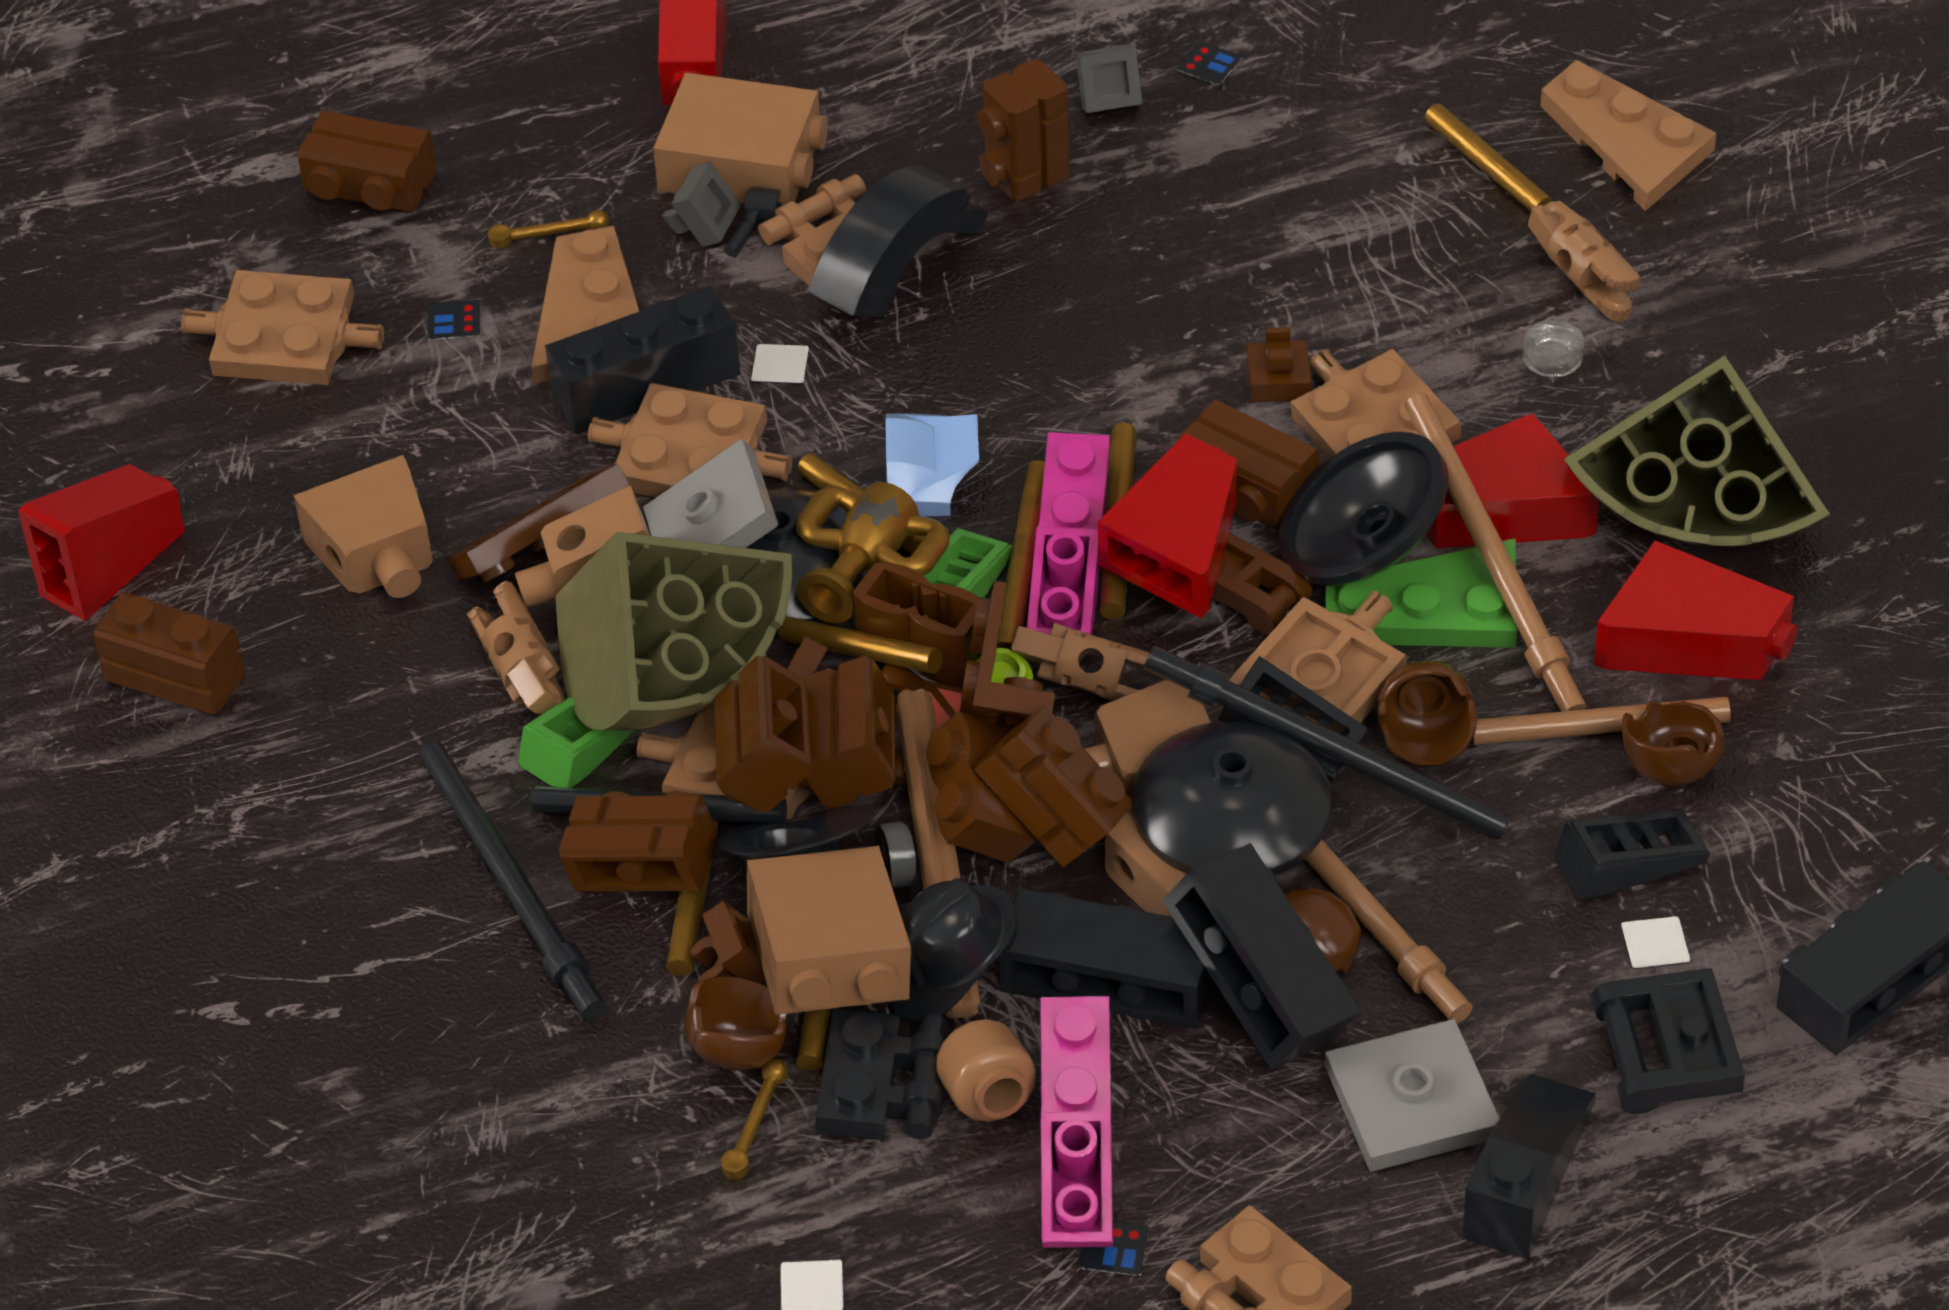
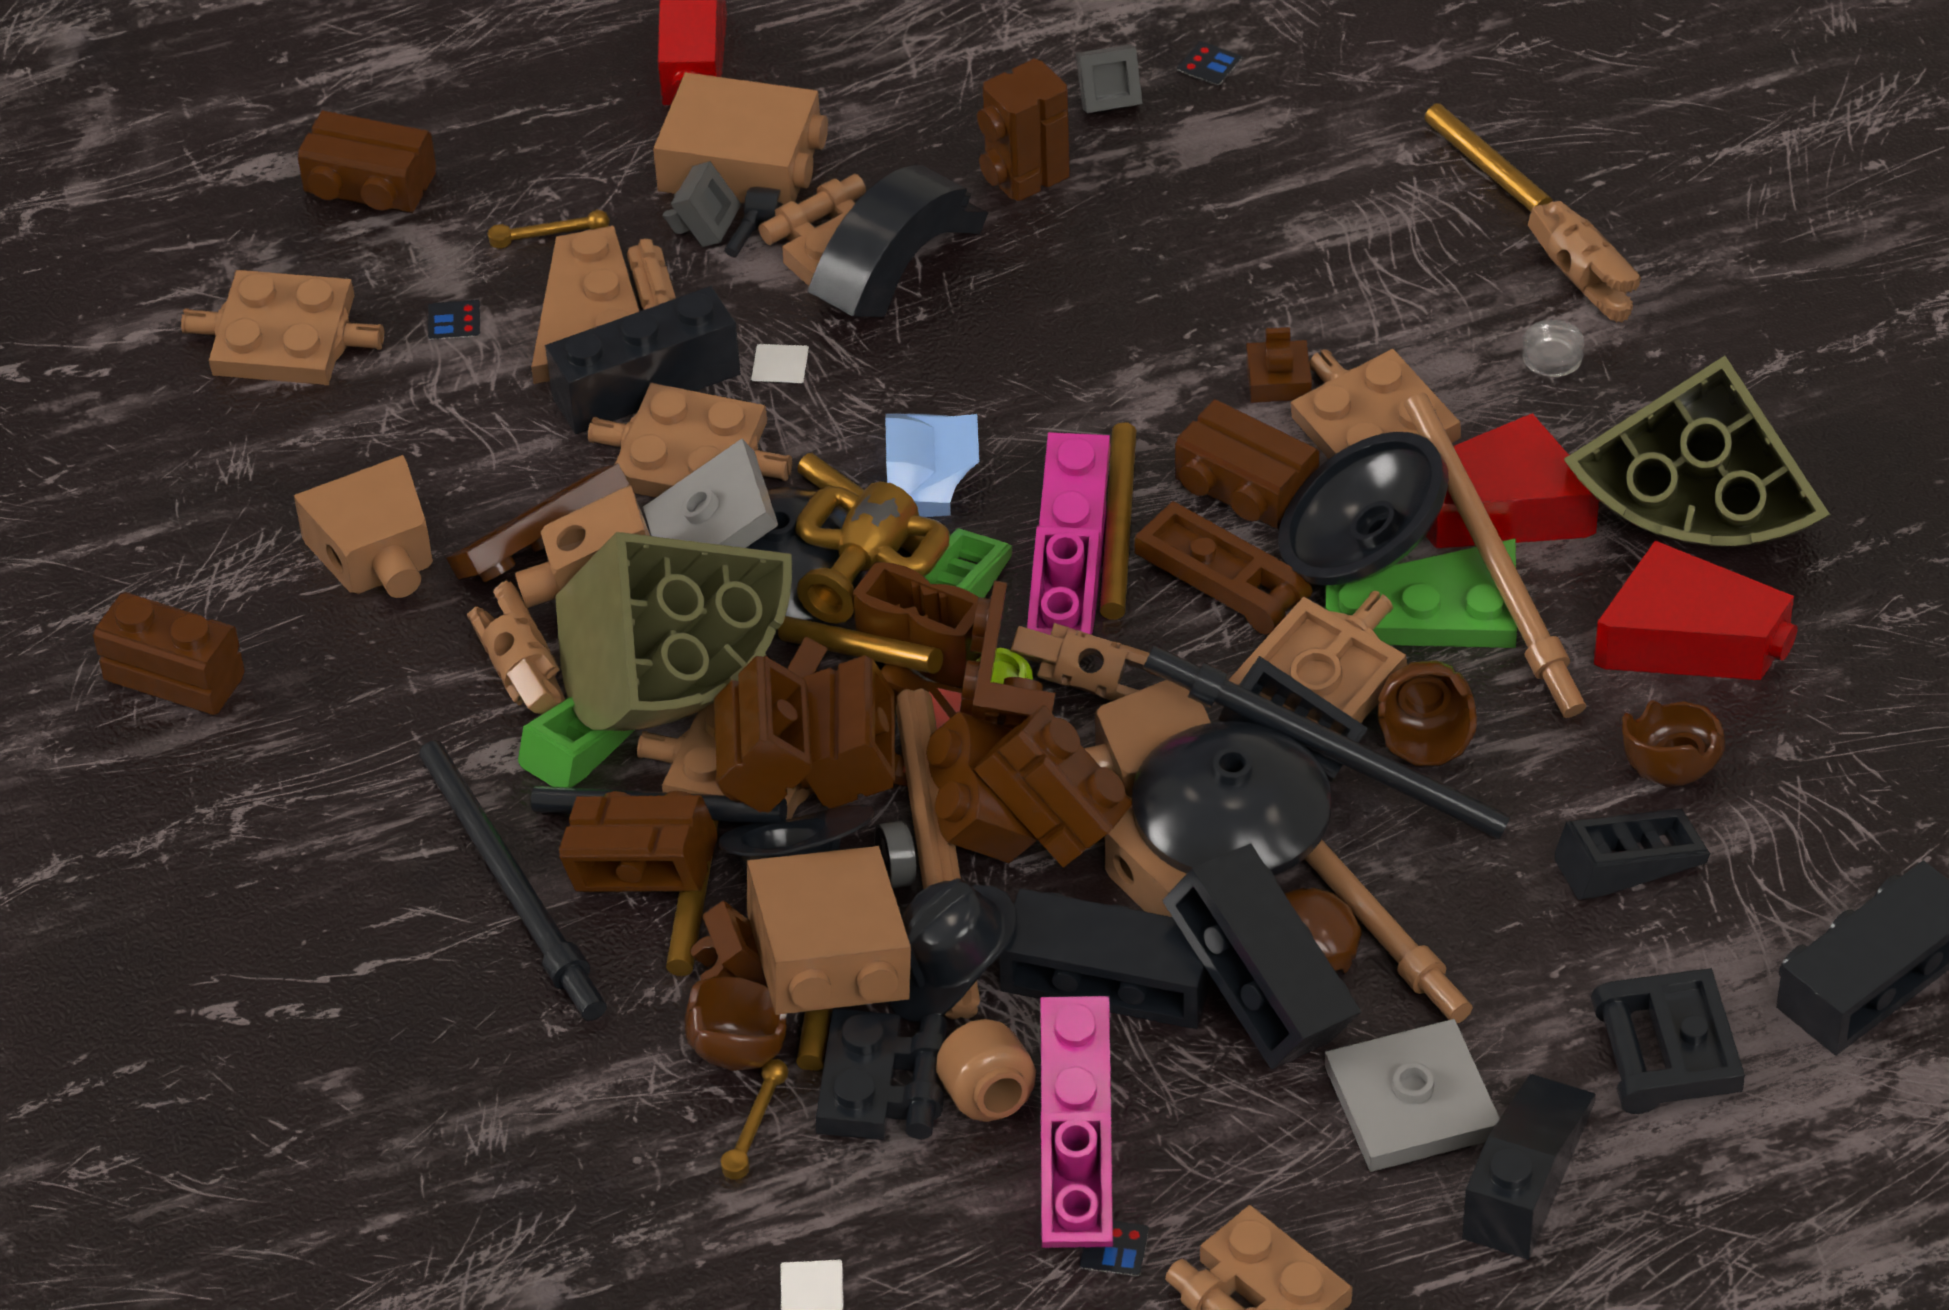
red slope [18,464,185,622] -> none
pearl gold bar [997,461,1045,649] -> none
red slope [1098,433,1237,619] -> none
medium nougat bar [1471,697,1731,745] -> none
medium nougat wing [1540,60,1716,211] -> none
white sticker [1621,916,1690,968] -> none
none -> medium nougat axle [627,239,676,310]

